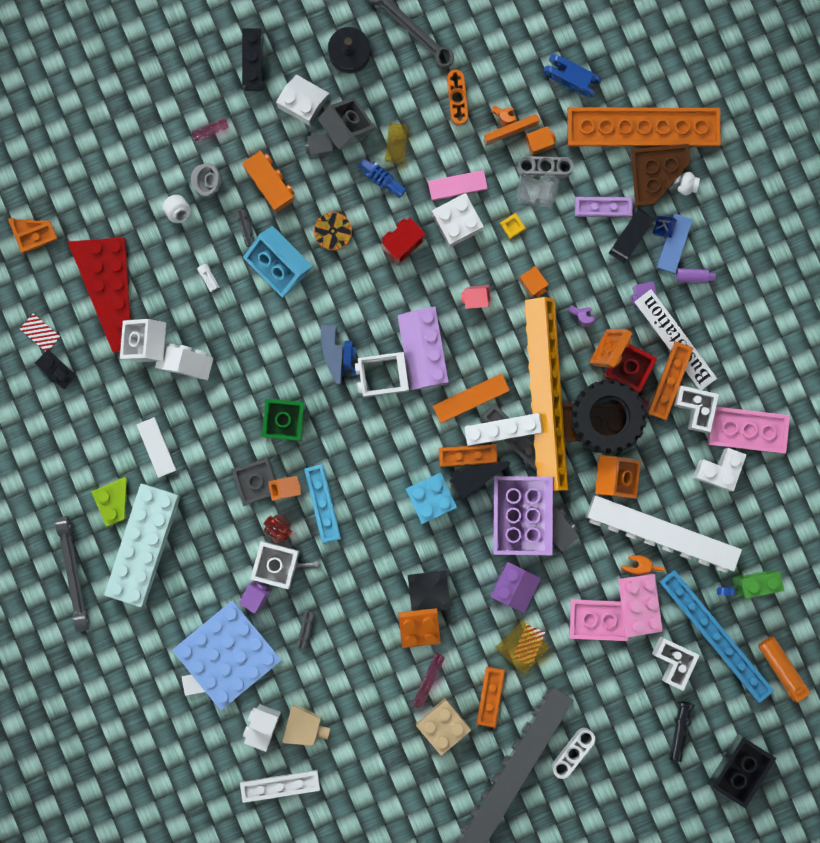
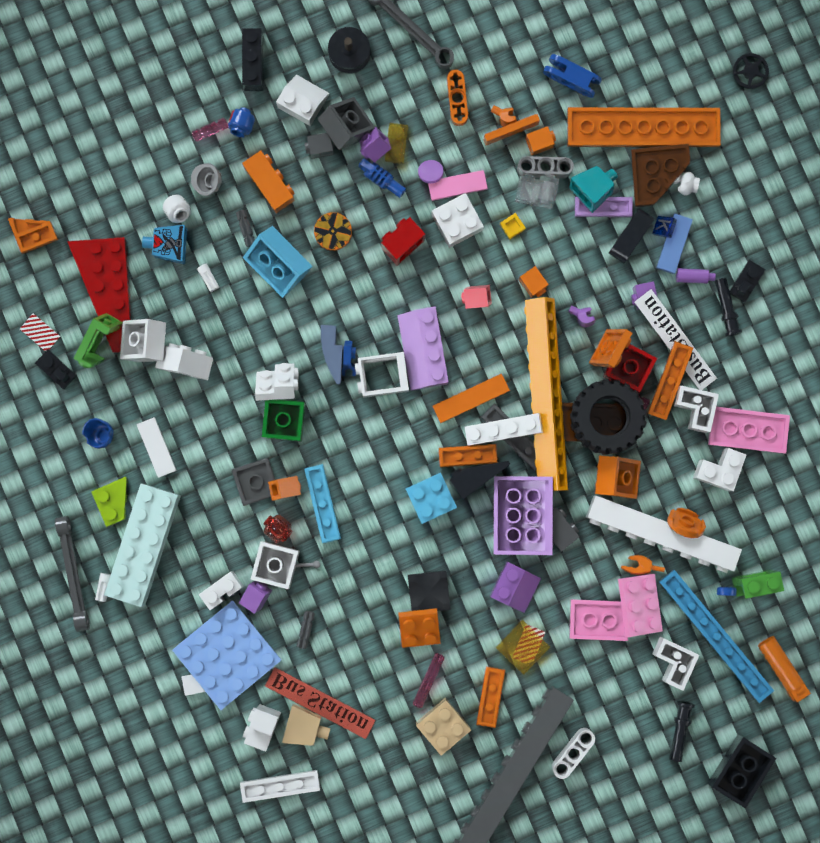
none -> bright green window [73,313,123,368]
none -> blue hair [82,418,114,449]
none -> white piece [95,573,111,602]
none -> dark azure torso [142,225,187,264]
none -> white brick [199,571,244,610]
none -> blue head [228,107,255,137]
none -> white plate [255,363,299,401]
none -> clear red sticker [265,667,375,739]
none -> medium lavender brick [359,127,391,163]
none -> medium lavender piece [418,160,443,184]
none -> teal torso [569,166,618,213]
none -> orange tile [667,508,706,538]
none -> black pin [715,278,742,337]
none -> black hinge [730,260,766,303]
none -> black wheel [733,53,769,89]

